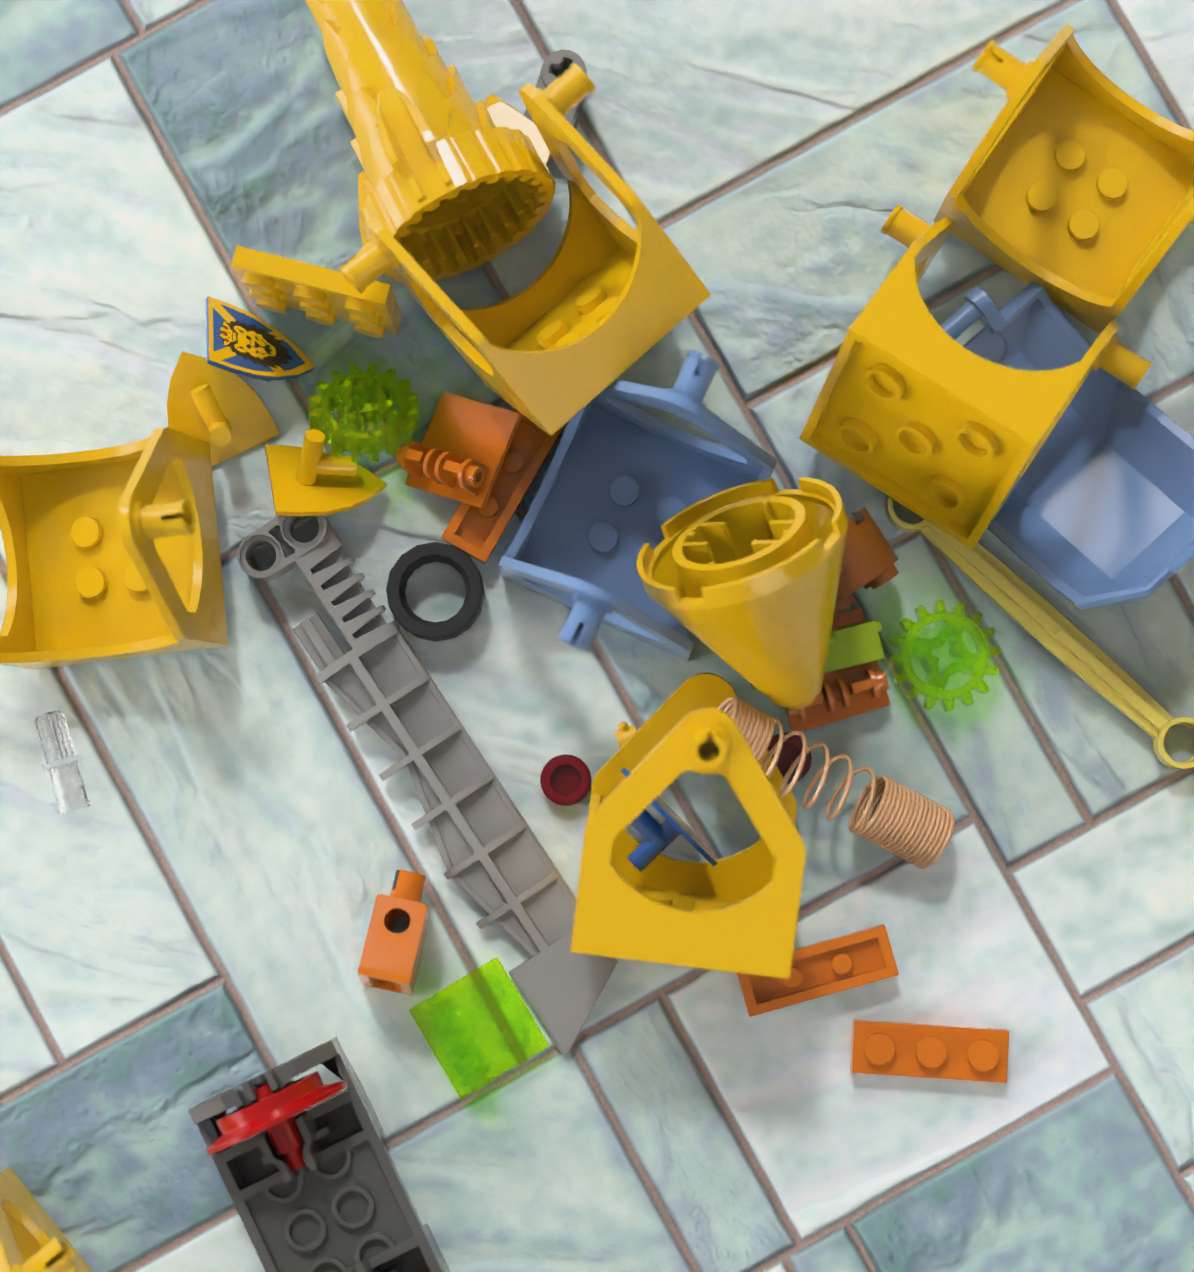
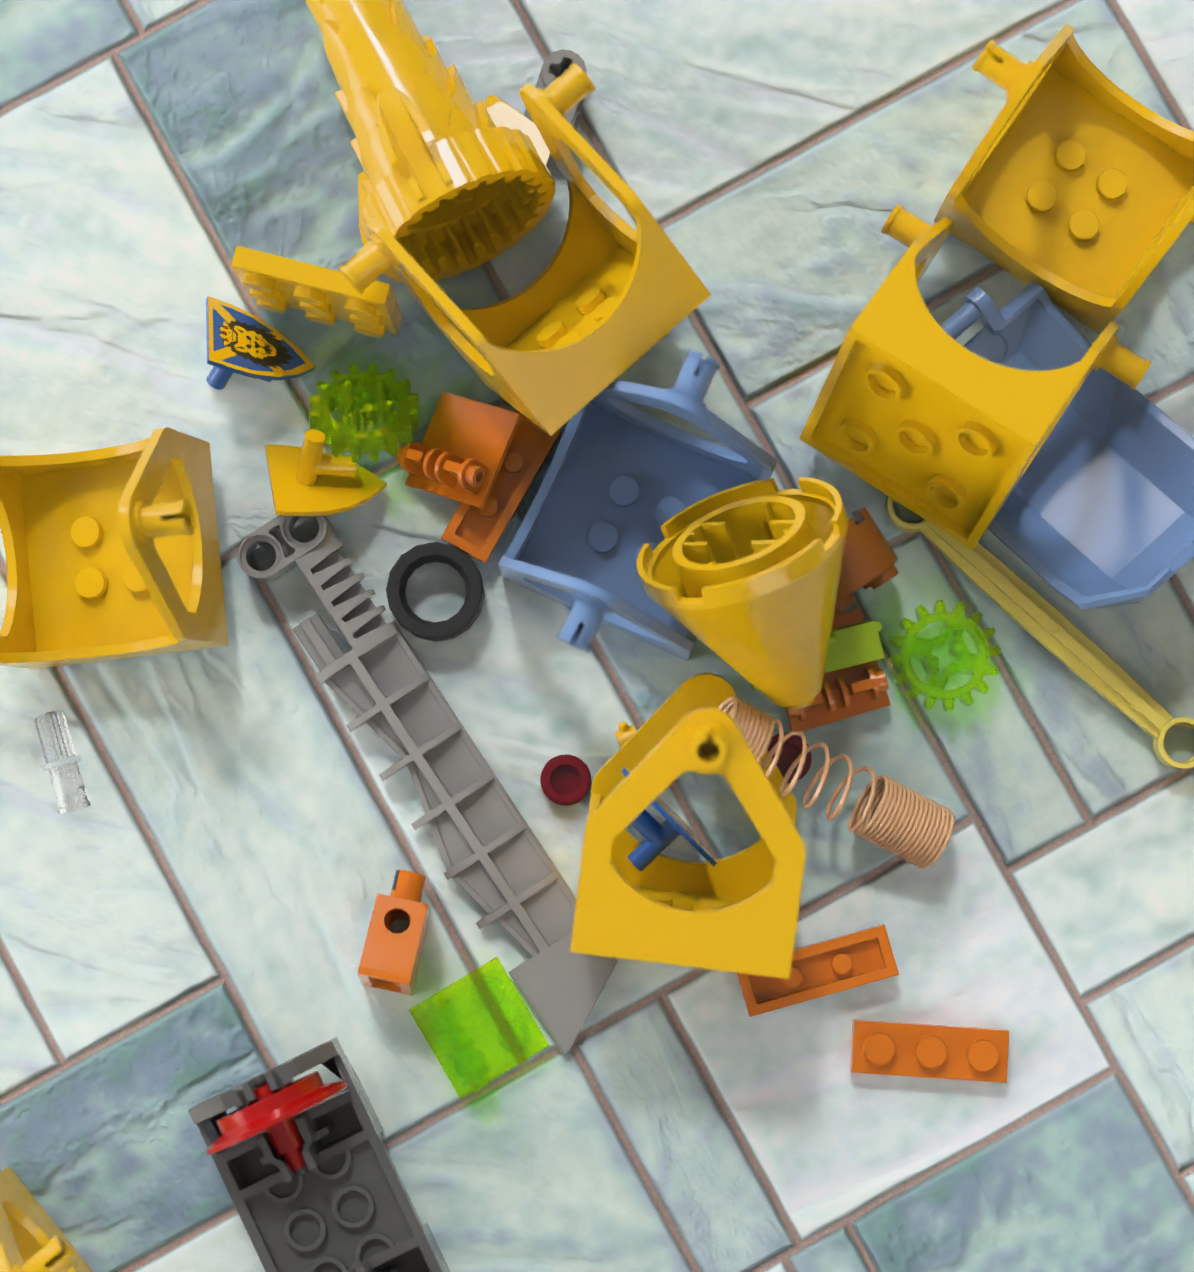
yellow shield [167,351,280,467] -> none

